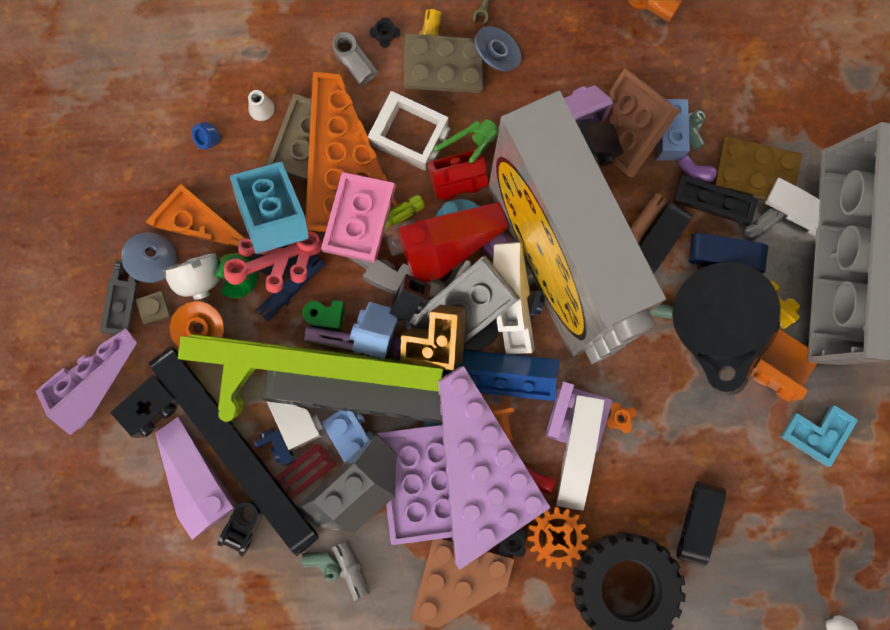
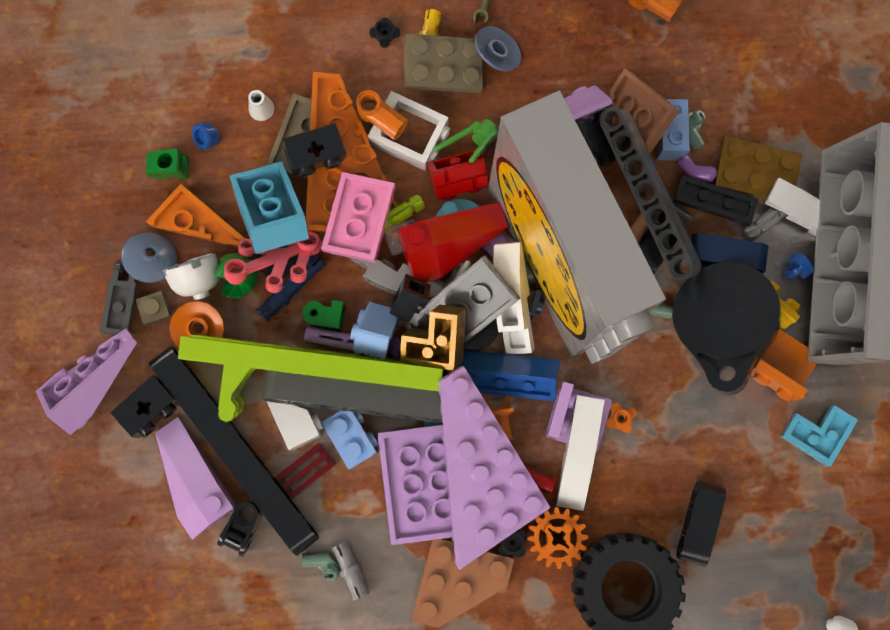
dark blue bracket [254,428,297,466] -> none
dark grey wedge [297,434,396,533] -> none
light grey piece [333,32,378,86] -> none
none -> green leg [145,149,189,179]
none -> black brick [282,123,346,177]
none -> orange piece [357,90,408,140]
none -> dark grey beam [600,107,701,279]
none -> blue tile [784,252,814,279]

